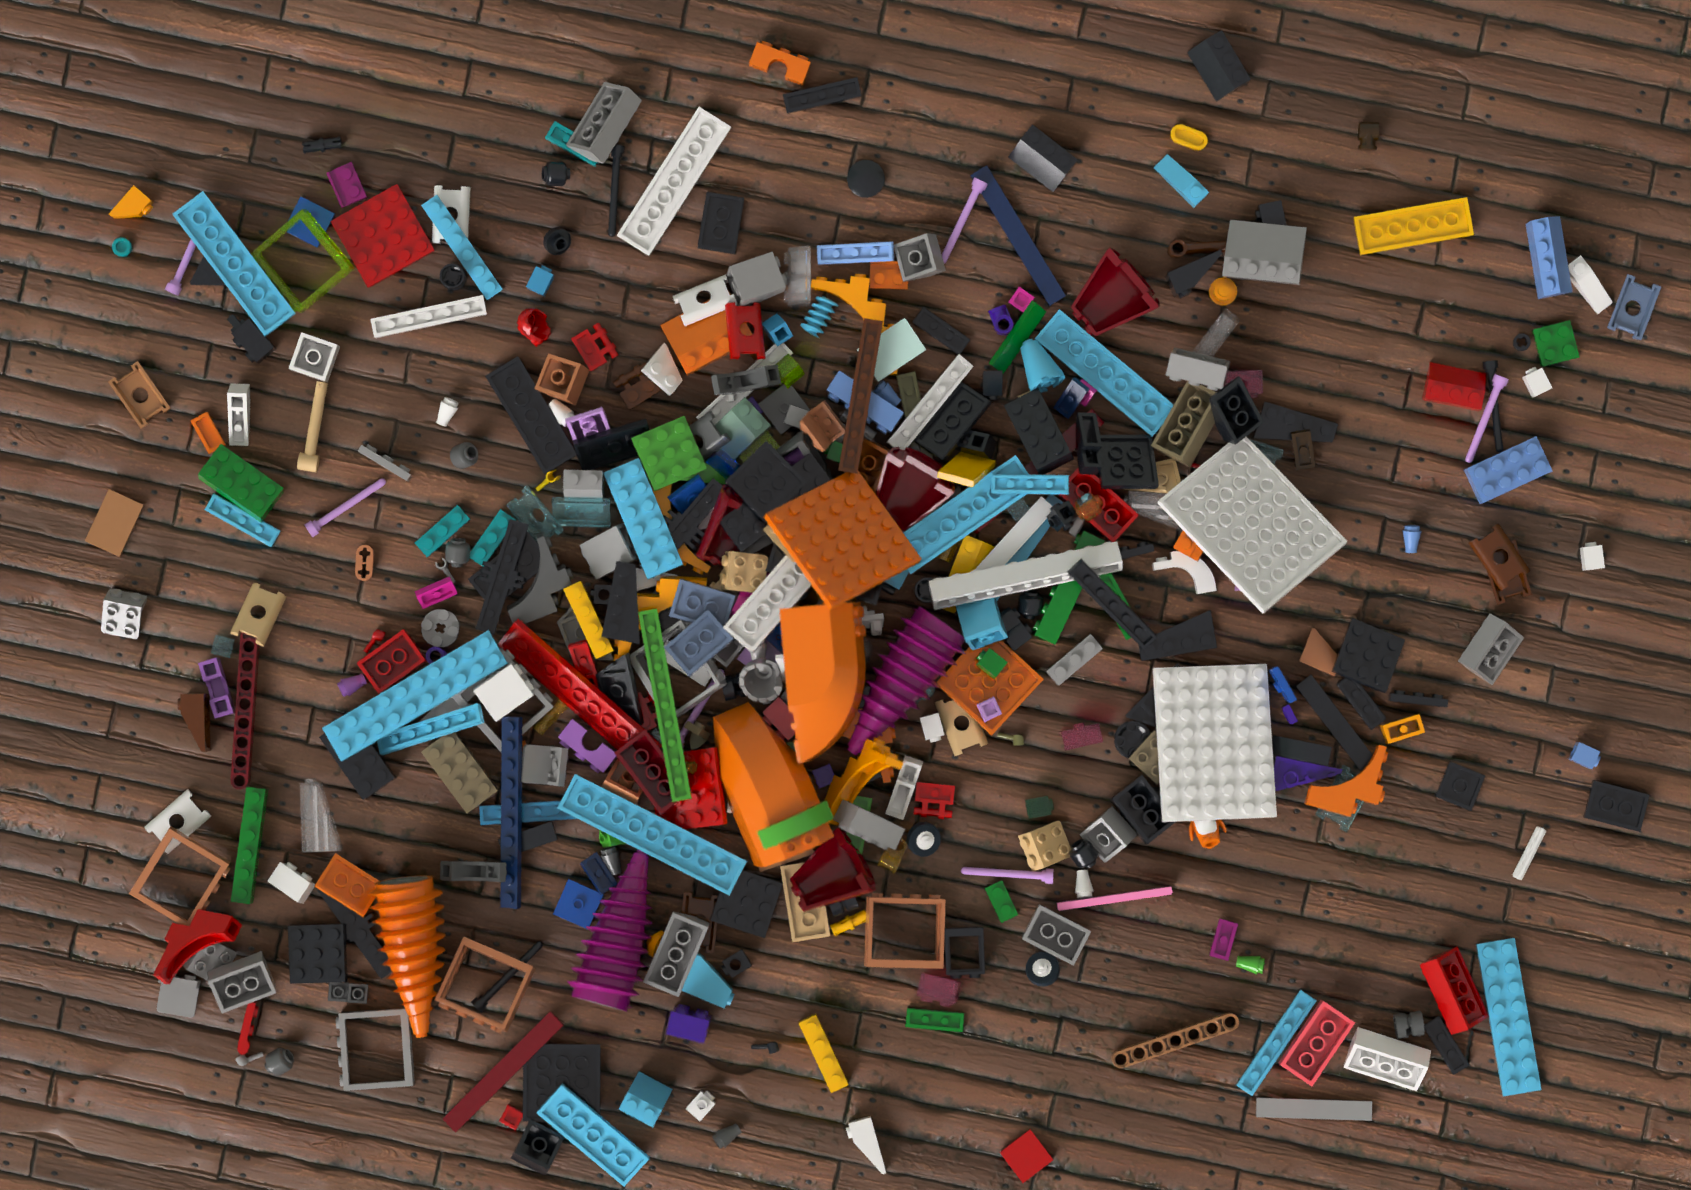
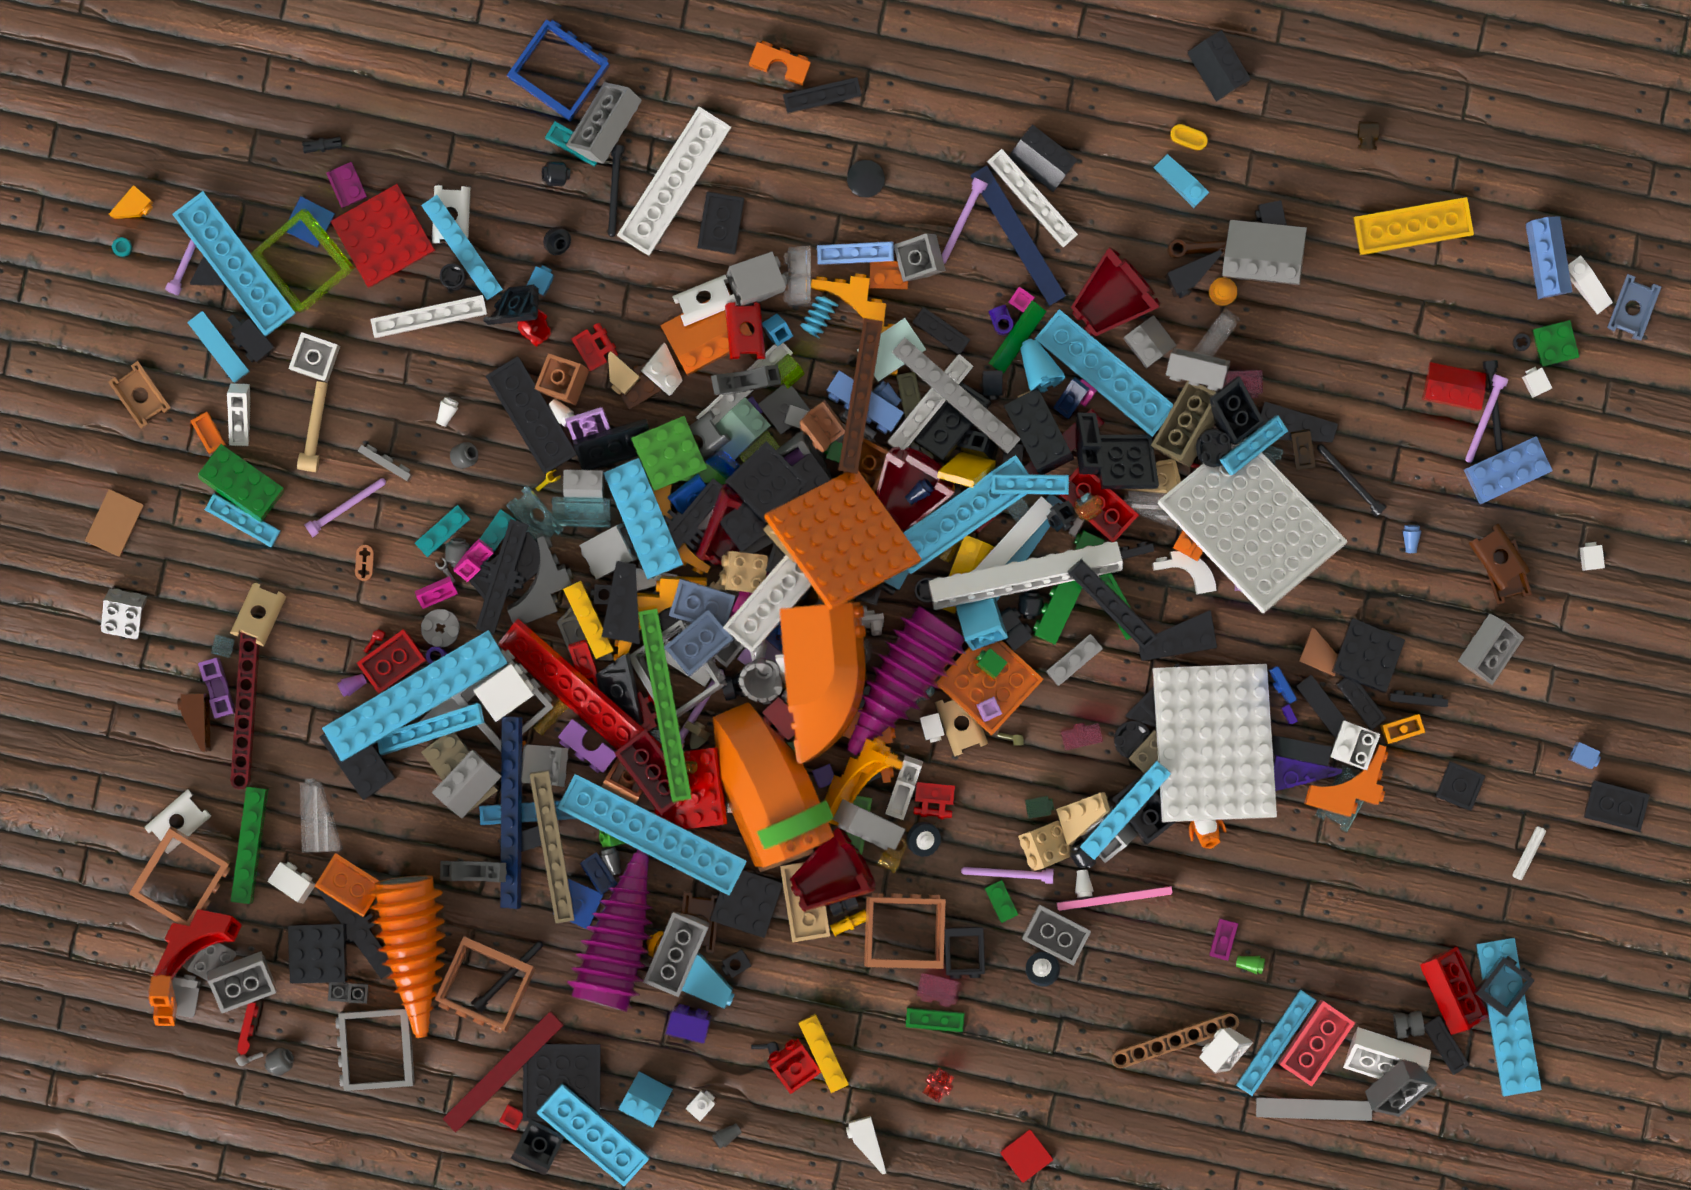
none -> orange arch [149,975,177,1026]
none -> medium azure tile [187,311,250,383]
none -> light grey slope [432,750,502,819]
none -> dark pink slope [453,539,494,582]
none -> black wing [483,284,539,325]
none -> blue window [507,19,610,122]
none -> dark tan plate [529,770,575,923]
none -> tan slope [608,351,640,395]
none -> red plate [767,1039,821,1094]
none -> light grey plate [892,338,1020,454]
none -> dark blue cone [905,478,934,505]
none -> clear red brick [922,1067,955,1103]
none -> white plate [987,149,1078,248]
none -> black plate [1003,444,1024,463]
none -> tan wing [1056,792,1110,846]
none -> medium azure plate [1080,761,1172,860]
none -> light grey slope [1123,315,1177,369]
none -> black dish [1196,429,1232,467]
none -> white slope [1199,1028,1253,1073]
none -> medium azure tile [1220,415,1288,475]
none -> black piece [1317,444,1387,517]
none -> white slope [1330,721,1380,770]
none -> dark grey slope [1365,1059,1437,1117]
none -> black window [1473,956,1535,1017]

